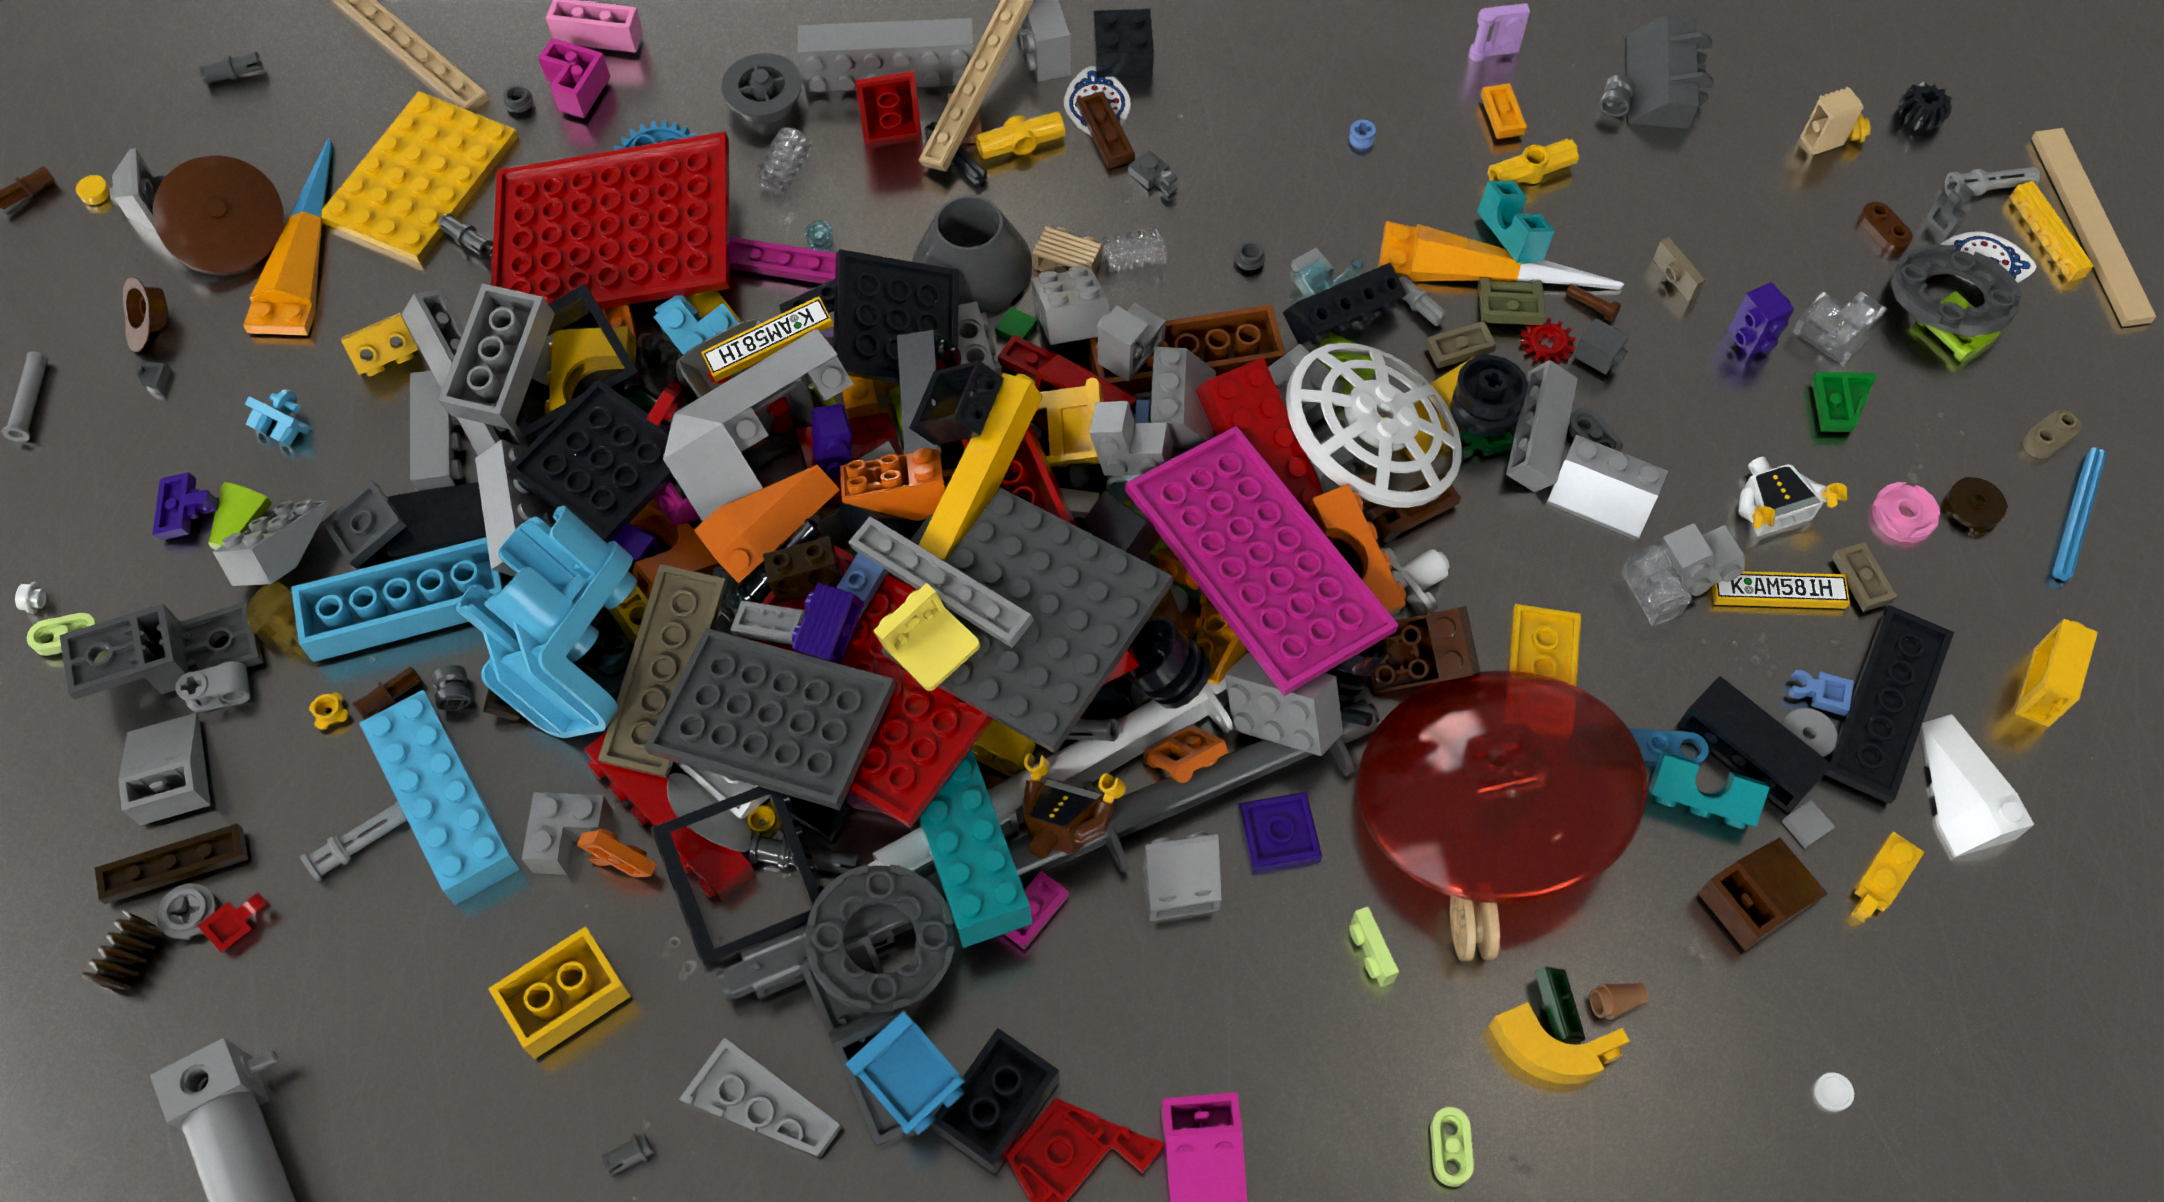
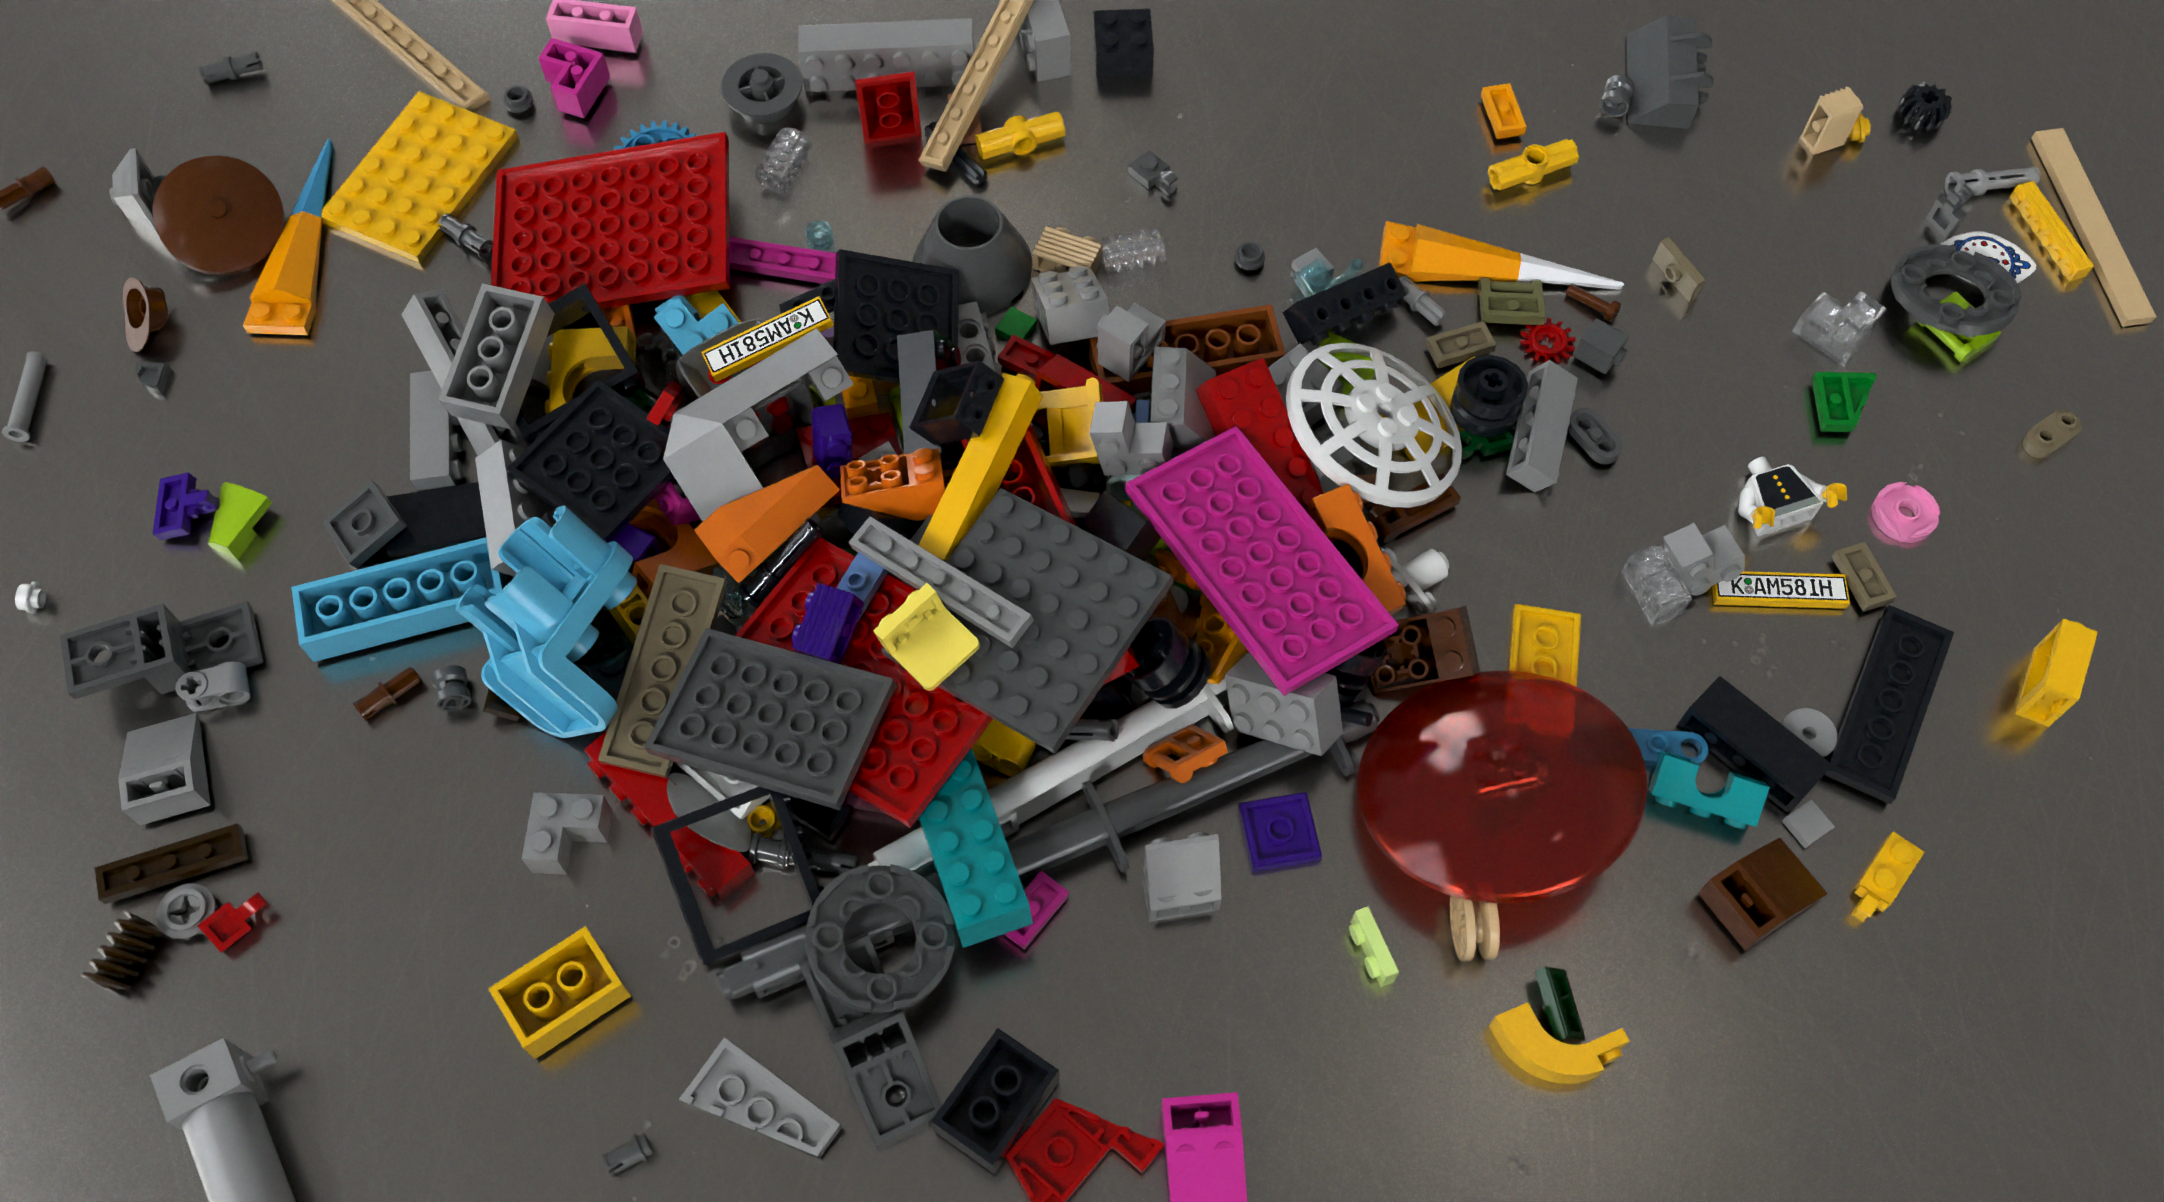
yellowish green plate [27,613,98,656] -> none
yellow tile [76,175,110,205] -> none
light grey slope [213,499,330,586] -> none
medium azure hips [245,389,311,446] -> none
clear yellow brick [247,581,305,656] -> none
light grey pin [300,801,408,882] -> none
yellow plate [309,692,349,730] -> none
yellow brick [341,313,418,377] -> none
medium azure brick [359,690,520,905] -> none
orange hinge [577,828,657,878] -> none
light grey plate [730,600,806,645] -> none
dark brown brick [763,536,843,603] -> none
dark azure panel [846,1011,966,1135] -> none
torso [1023,753,1126,859] -> none
sticker [1064,66,1131,136] -> none
reddish brown tile [1076,91,1135,169] -> none
medium blue bush [1349,120,1376,149] -> none
yellowish green plate [1430,1107,1474,1187] -> none
lavender plate [1469,3,1530,62] -> none
teal arch [1477,181,1555,264] -> none
slope [1546,435,1668,541] -> none
medium nougat cone [1589,982,1648,1020] -> none
dark purple brick [1728,282,1794,357] -> none
medium blue plate [1788,670,1854,716] -> none
white piece [1814,1073,1854,1112] -> none
reddish brown plate [1859,202,1913,254] -> none
white wedge [1920,714,2034,858] -> none
dark brown piece [1940,477,2008,536] -> none
dark azure axle [2052,447,2107,582] -> none

